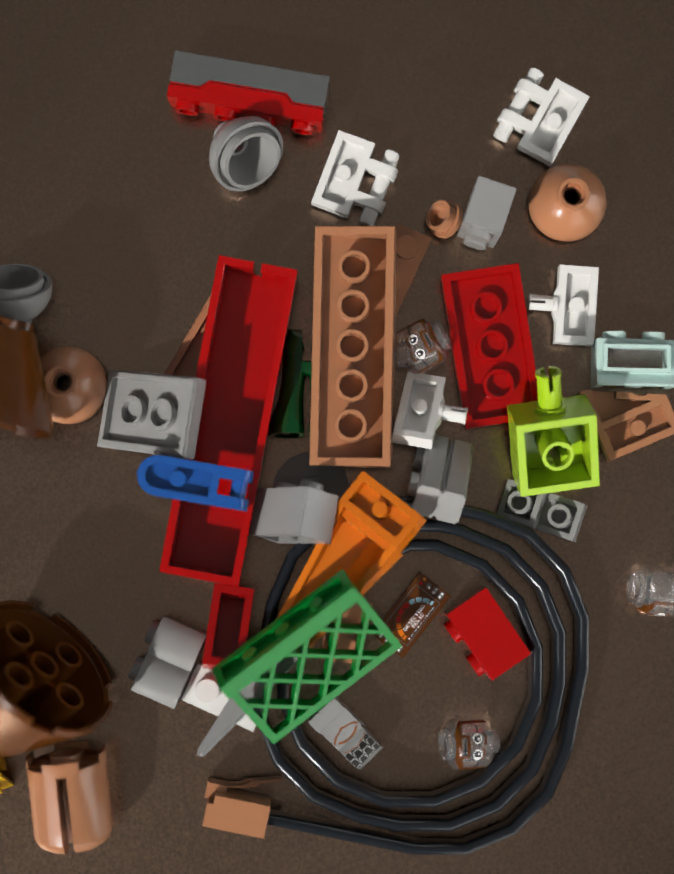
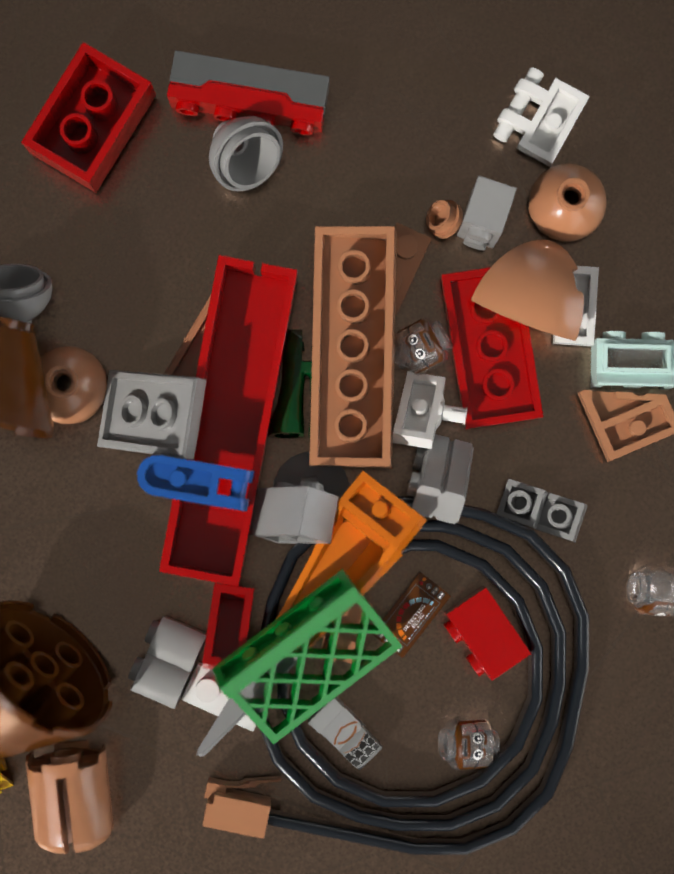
white plate [311,130,400,226] -> none
lime brick [507,366,600,497] -> none
none -> red brick [21,42,156,193]
none -> nougat brick [471,240,584,341]

